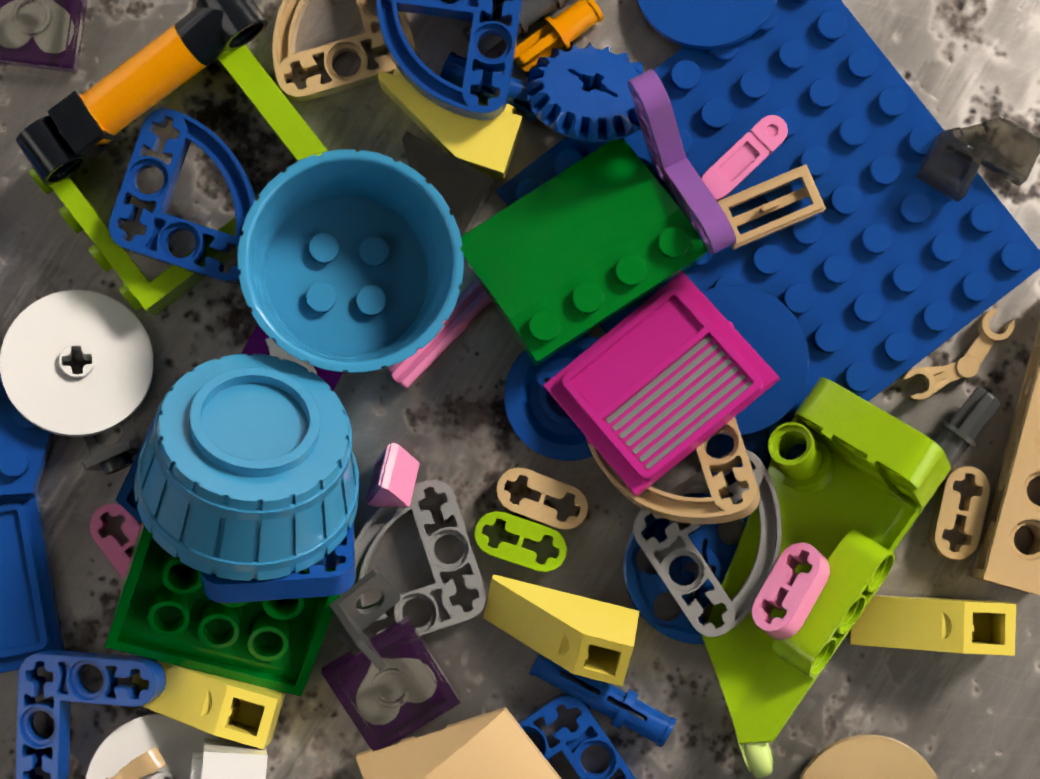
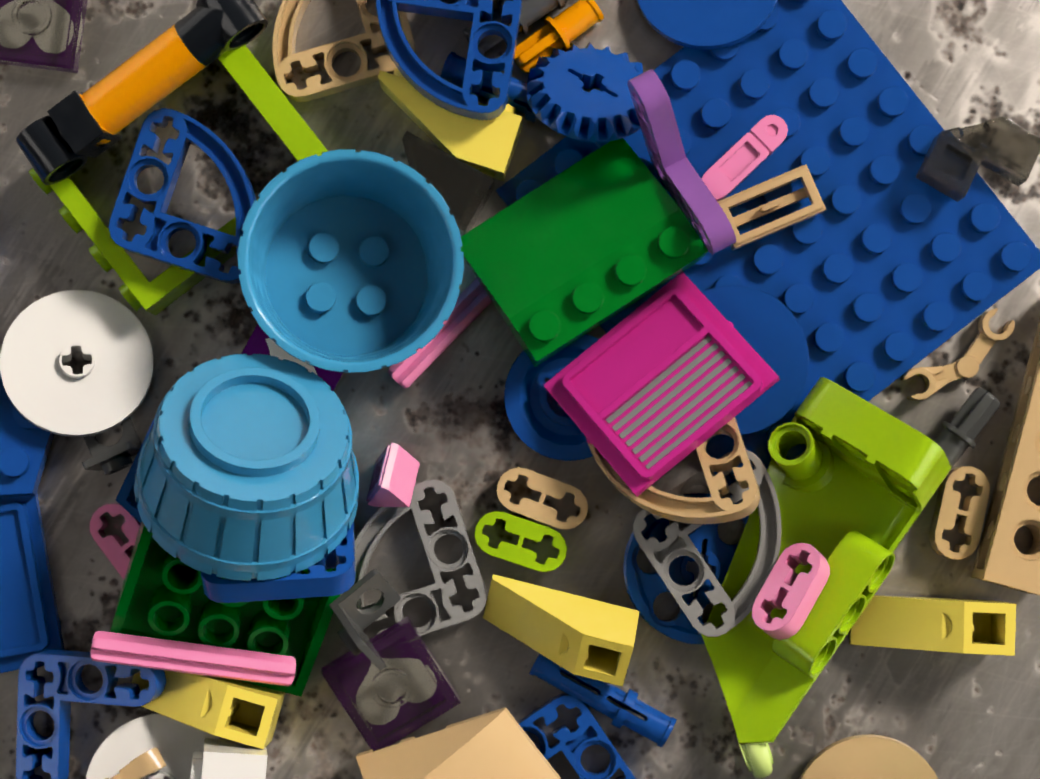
none -> bright pink axle [90,631,296,686]

